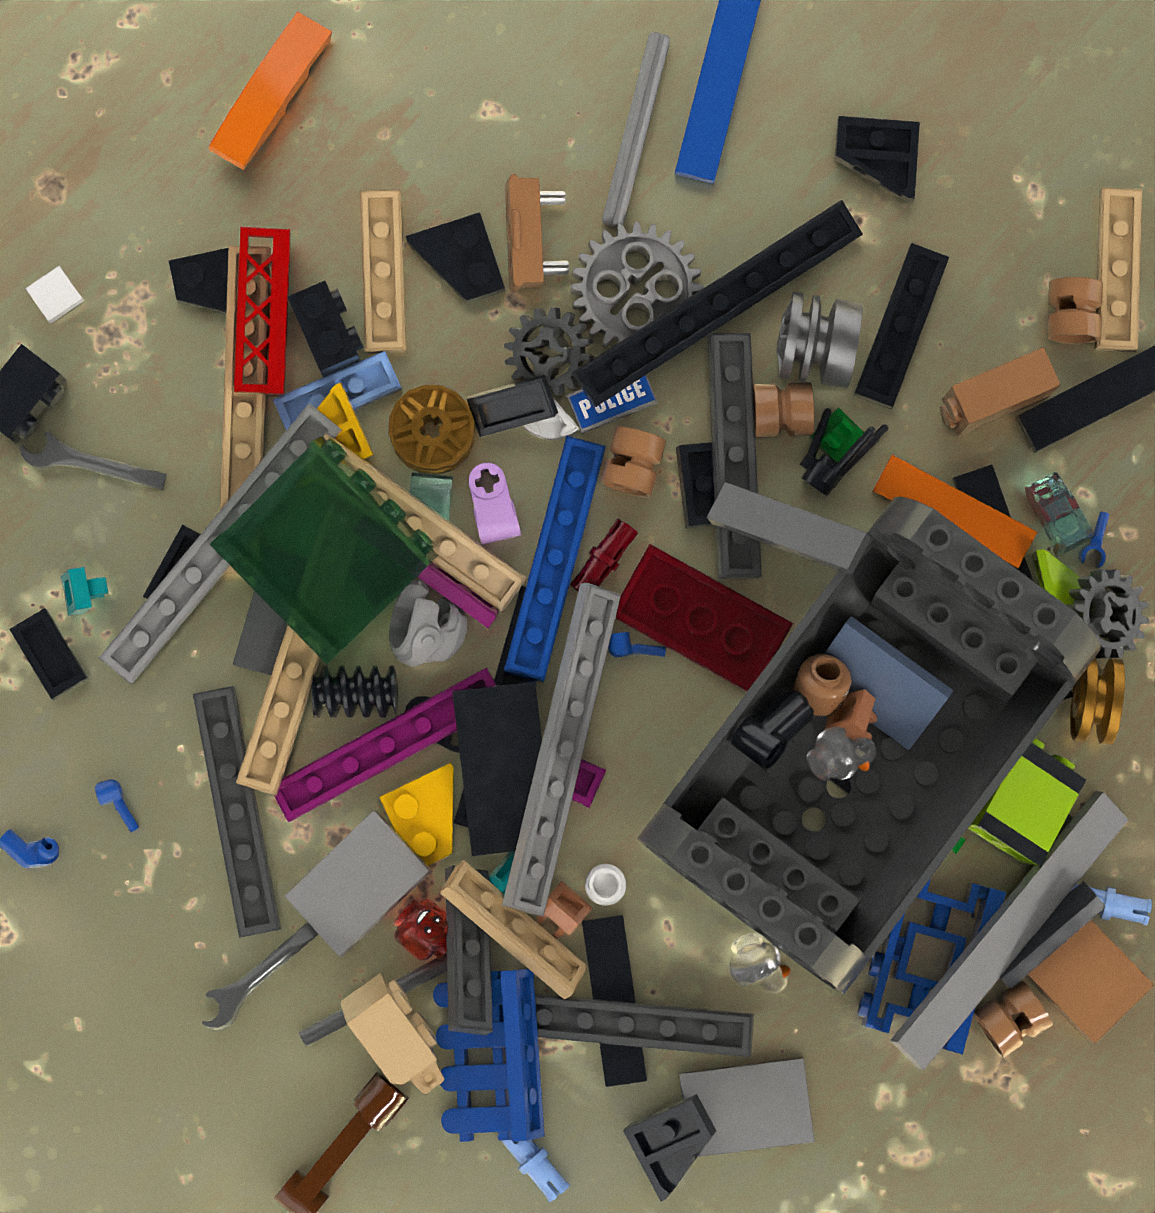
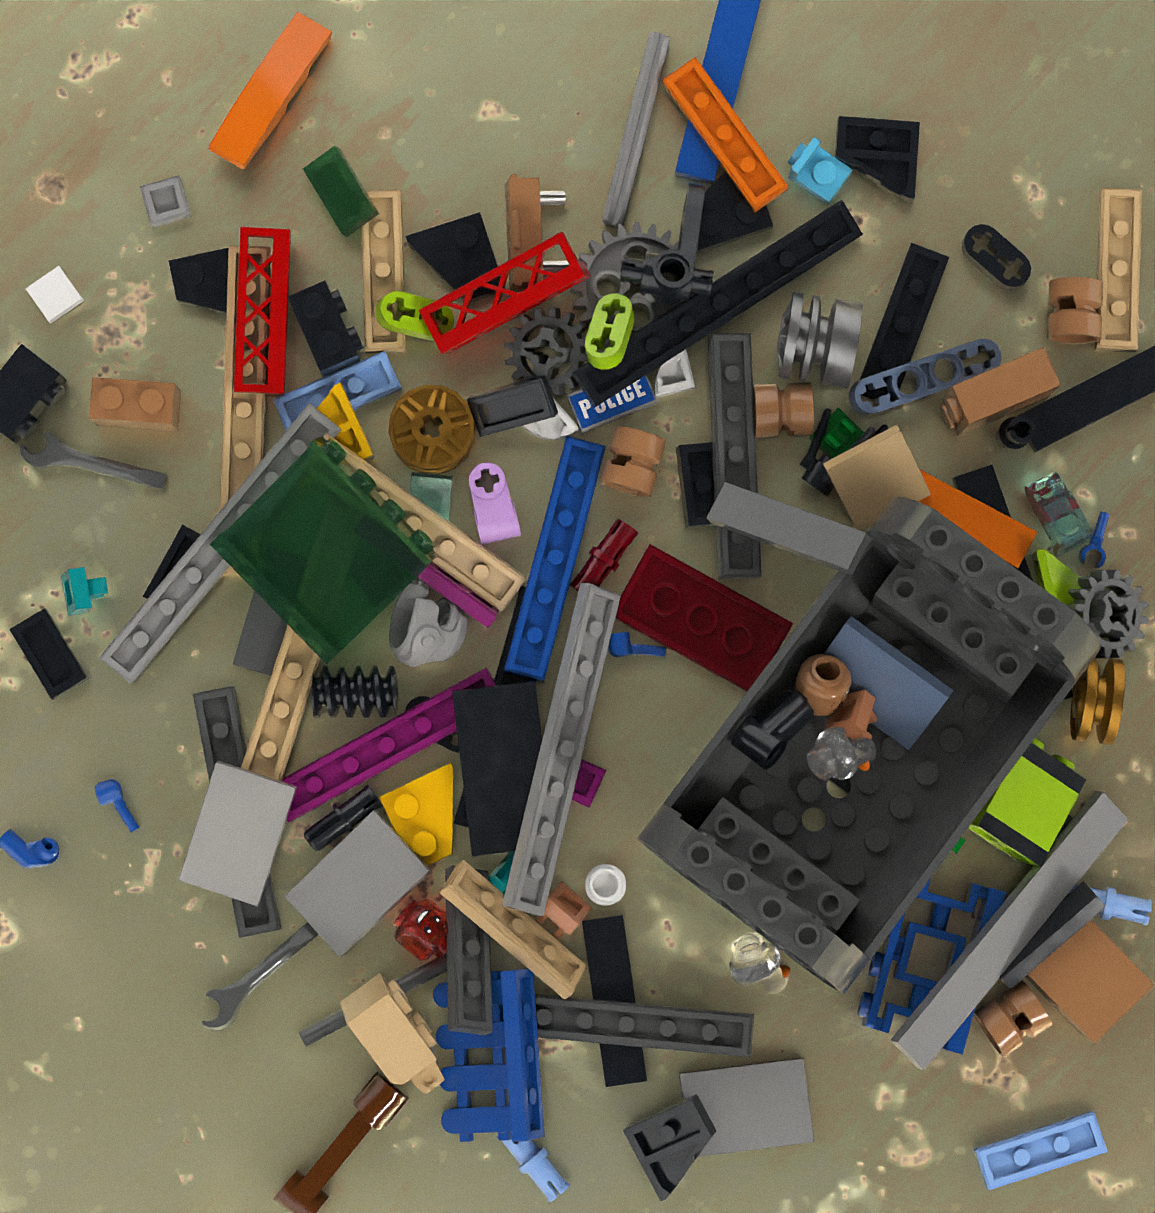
none -> medium nougat brick [89,377,181,431]
none -> light grey tile [140,175,192,228]
none -> light grey tile [179,760,297,907]
none -> clear green tile [303,146,380,237]
none -> black axle [304,784,383,851]
none -> lime beam [375,291,454,341]
none -> red fence [419,232,591,354]
none -> lime beam [585,294,634,370]
none -> black piece [619,183,714,304]
none -> white tile [654,349,695,398]
none -> orange tile [662,57,788,212]
none -> black wing [696,171,773,254]
none -> medium azure bracket [788,137,852,206]
none -> tan tile [823,425,931,531]
none -> sand blue beam [849,339,1002,415]
none -> black beam [961,224,1031,291]
none -> light blue tile [974,1111,1108,1190]
none -> black axle [995,416,1036,450]

